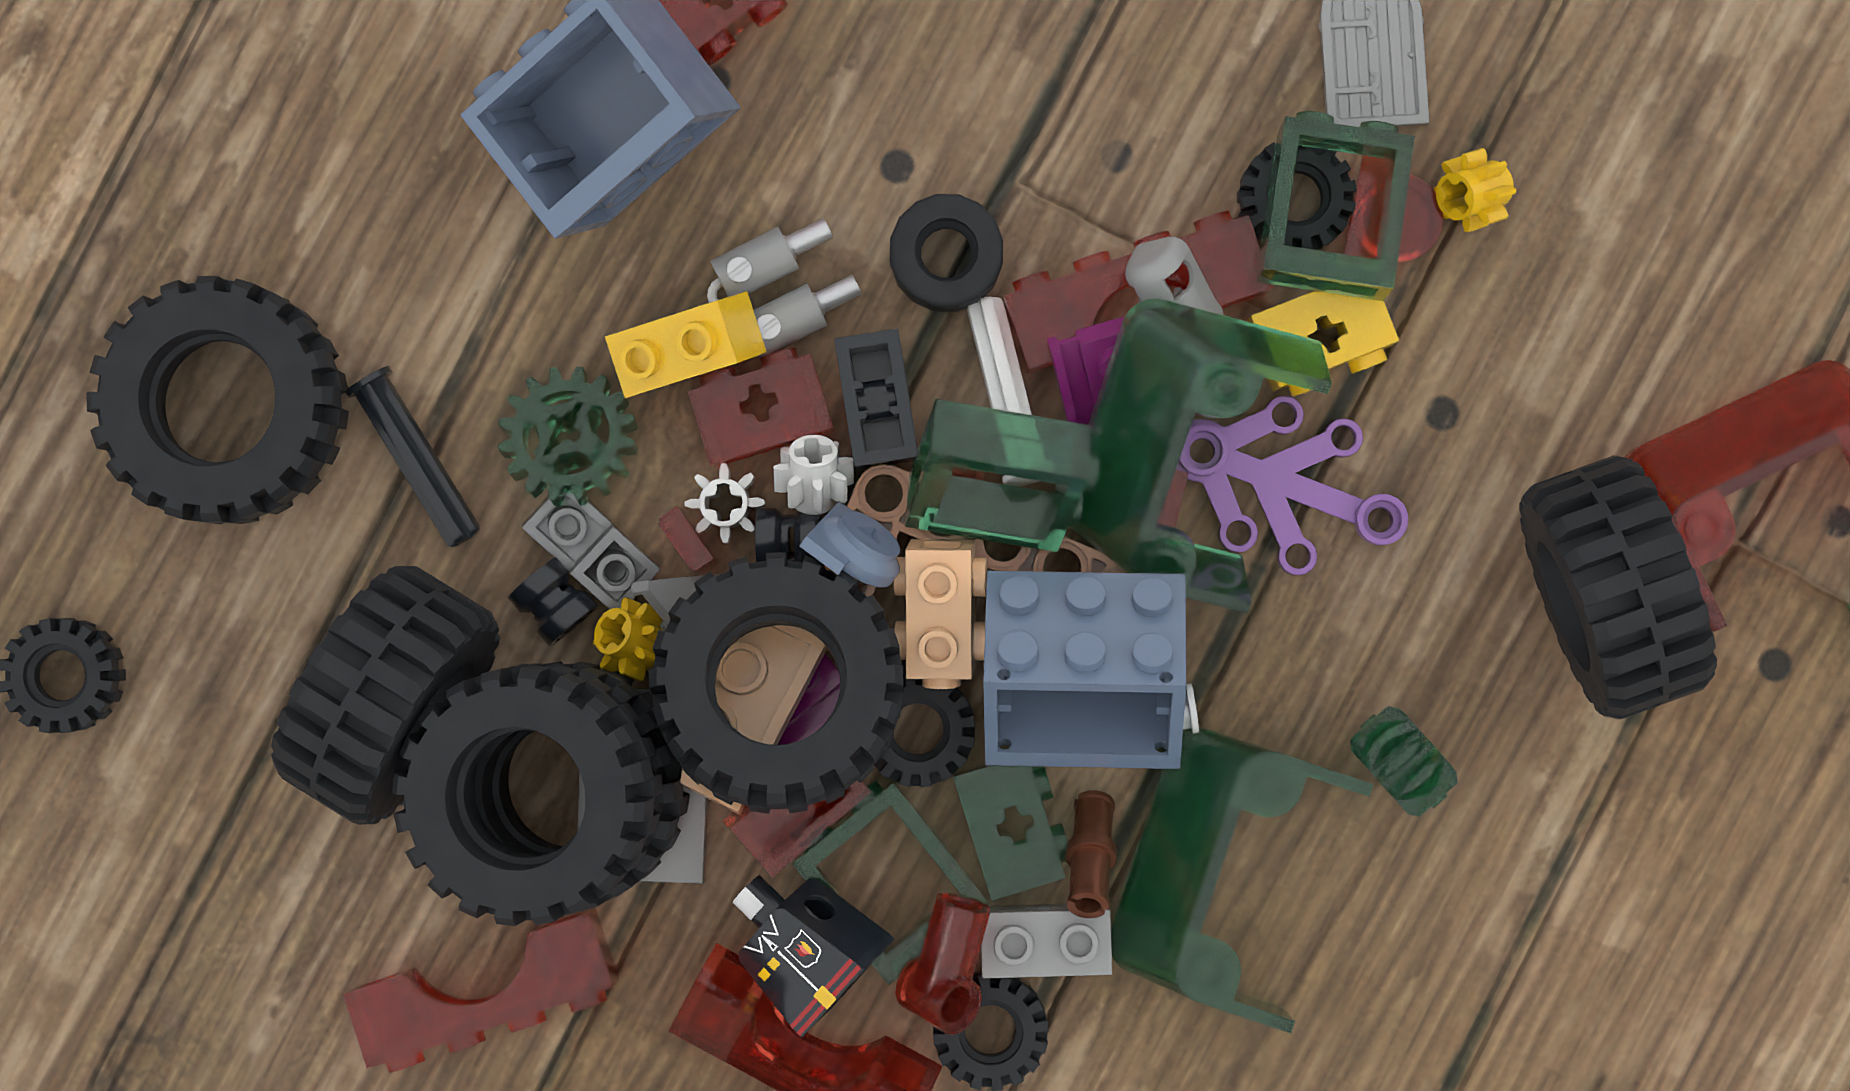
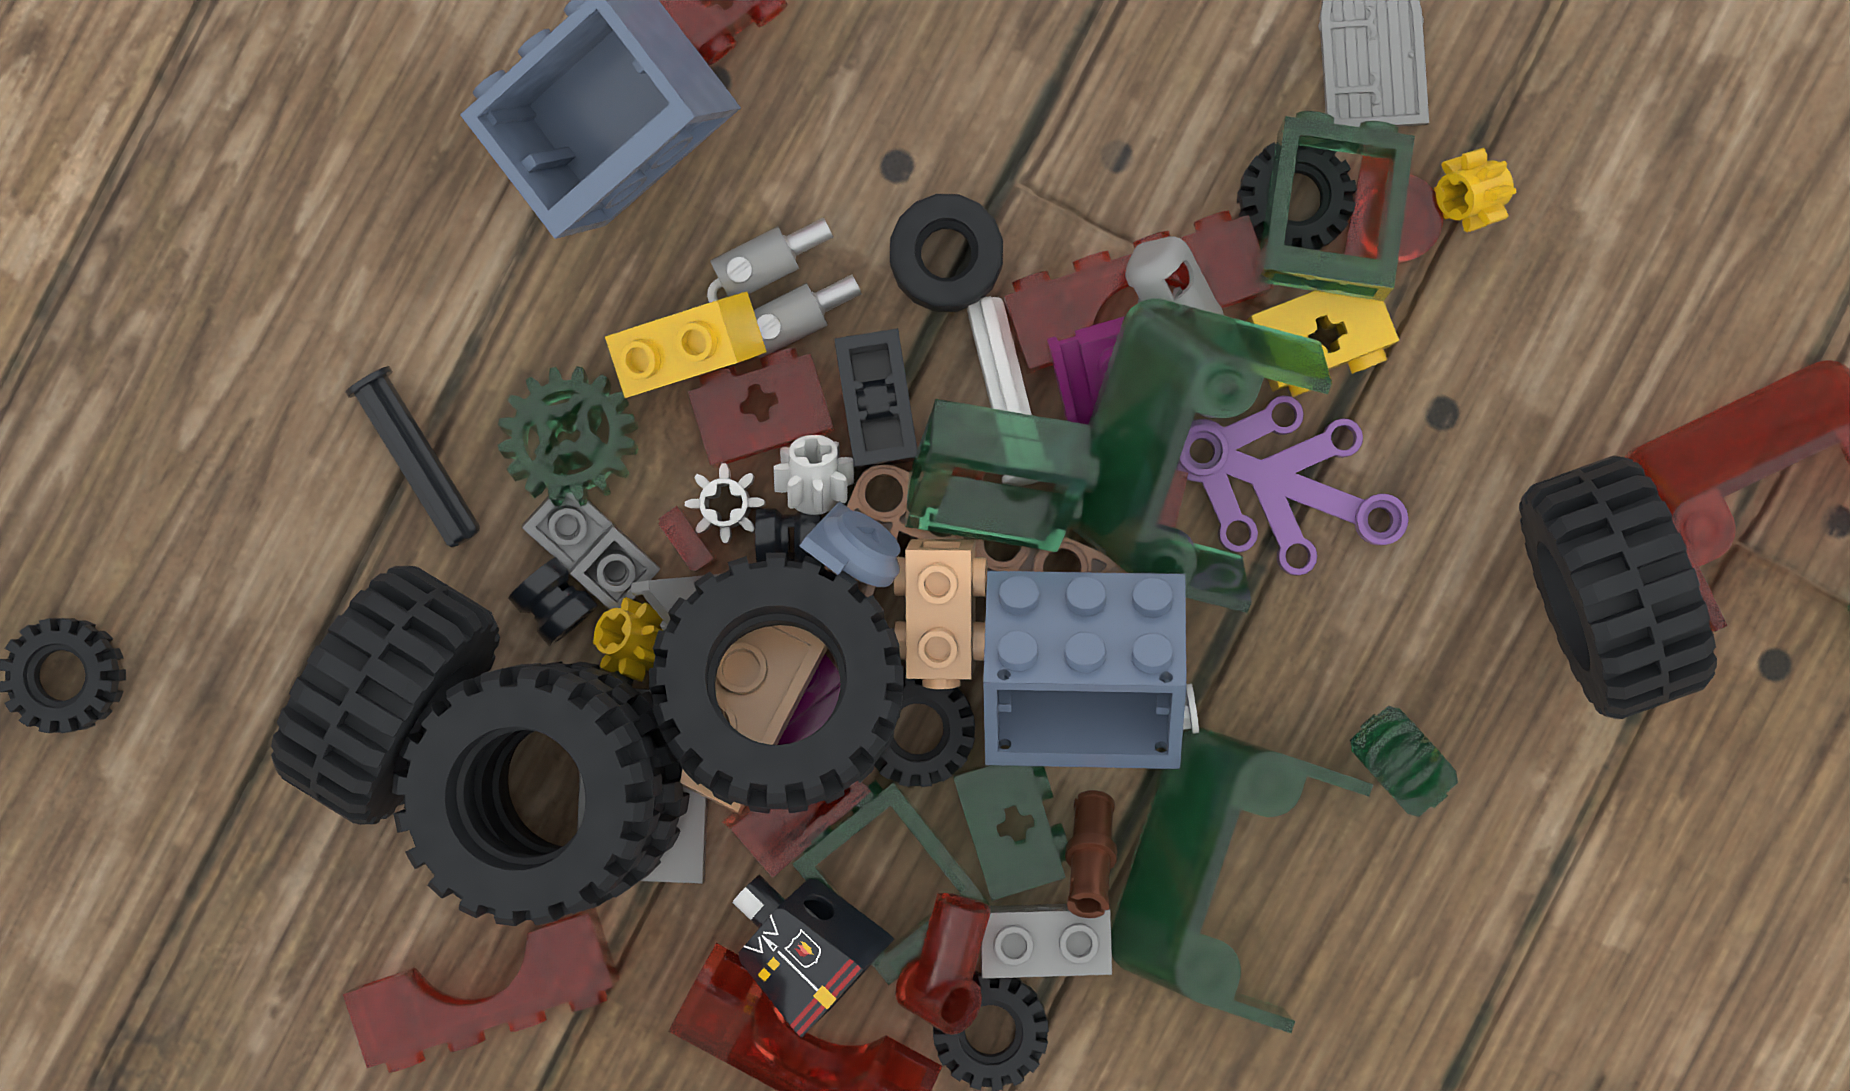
black tyre [86,276,349,525] -> none

